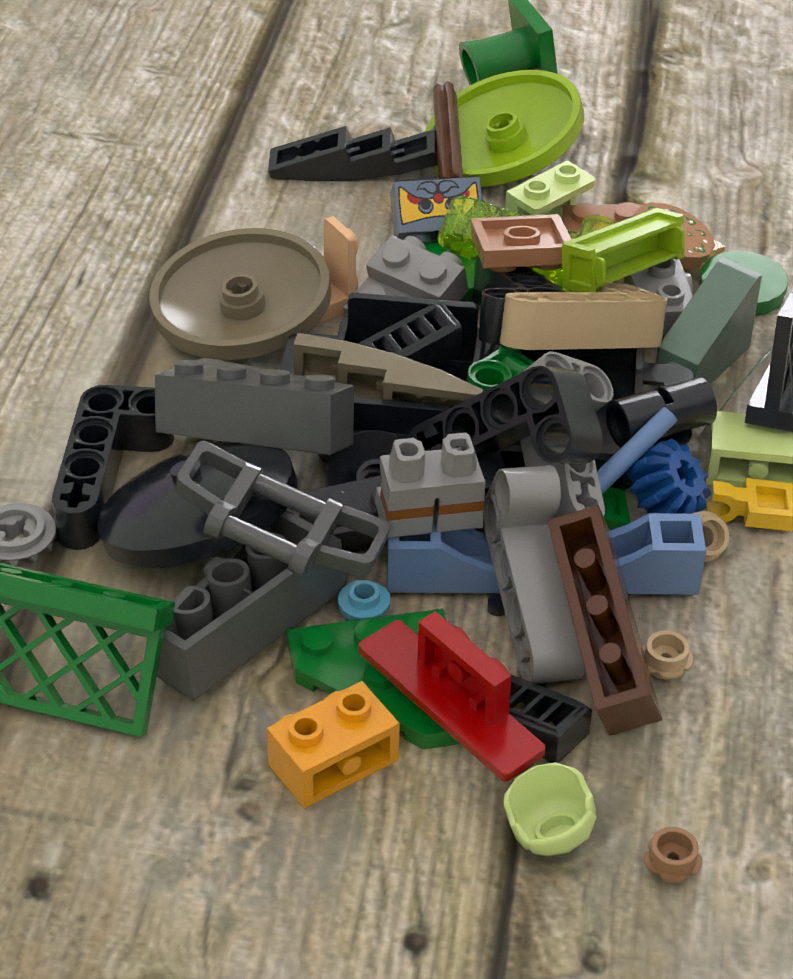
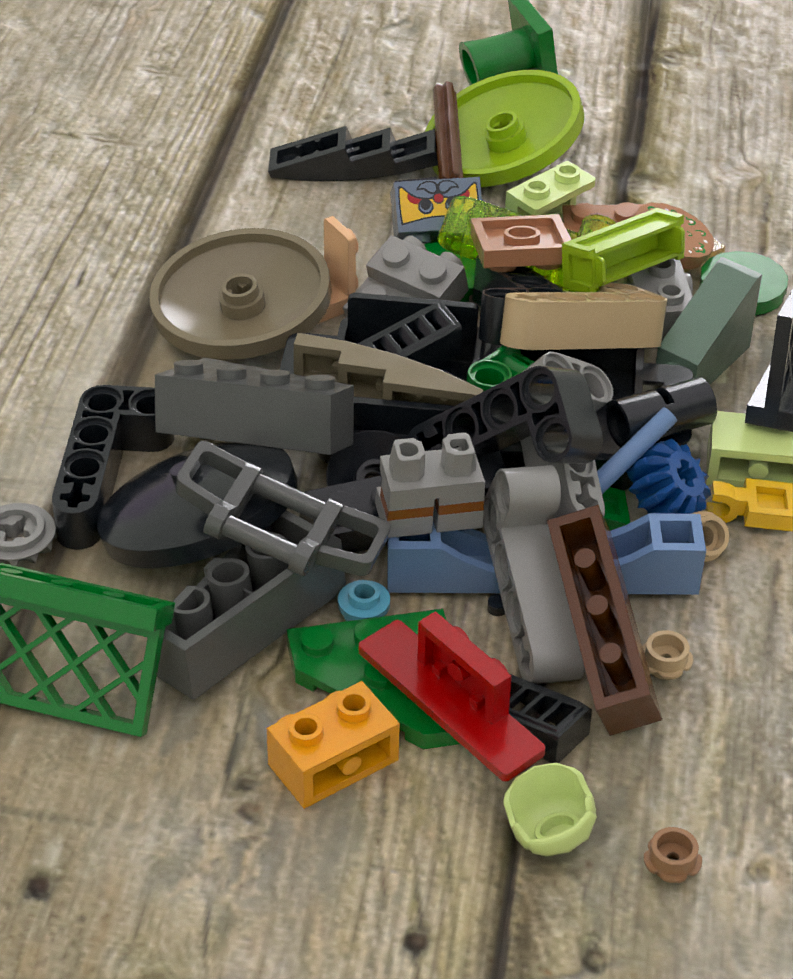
sticker [700,347,773,435] -> none

